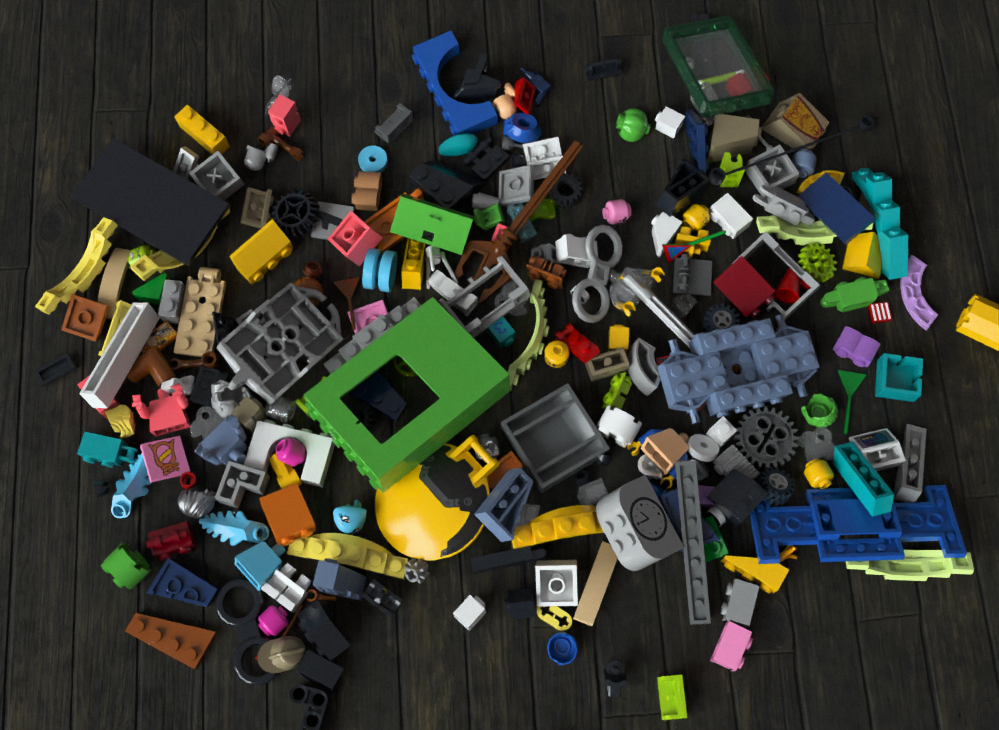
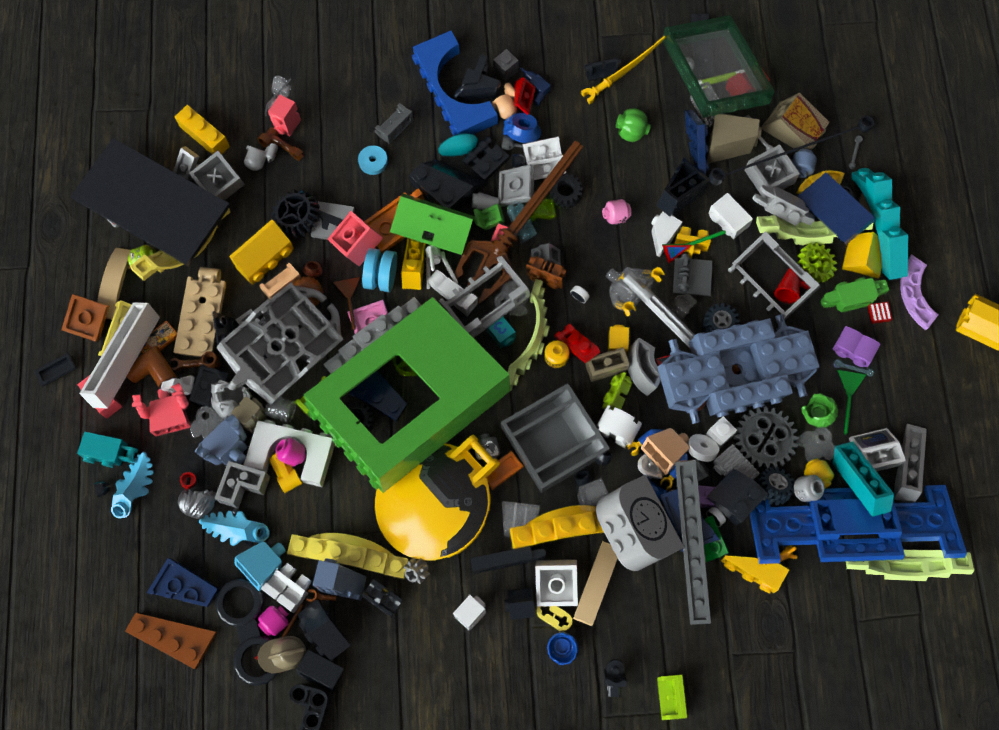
light yellow piece [35,217,118,315] -> none
bright green brick [101,542,151,589] -> none
light yellow hair [105,404,136,439] -> none
green slope [132,272,170,305] -> none
bright pink tile [140,436,190,483] -> none
dark red brick [146,521,197,560] -> none
light grey brick [158,280,186,324] -> none
dark tan bracket [241,187,274,228] -> none
orange brick [259,483,316,546] -> none
medium azure piece [333,500,367,534] -> none
medium nougat brick [352,171,382,211] -> none
sand blue wedge [474,467,533,542] -> none
white brick [555,234,598,268] -> none
light grey bar [572,225,623,323] -> none
white brick [655,107,685,138] -> none
yellow head [682,204,710,231] -> none
bright pink hinge [710,621,753,671] -> none
dark red slope [713,256,776,319] -> none
lime hinge [719,152,745,187] -> none
light grey hinge [720,579,759,628] -> none
teal piece [875,353,923,402] -> none
none -> light nougat hinge [259,263,301,299]
none -> flat silver brick [493,49,519,82]
none -> yellow sword [581,36,666,105]
none -> light grey head [794,475,825,502]
none -> clear light blue hinge [834,360,874,376]
none -> dark grey hinge [849,136,863,169]

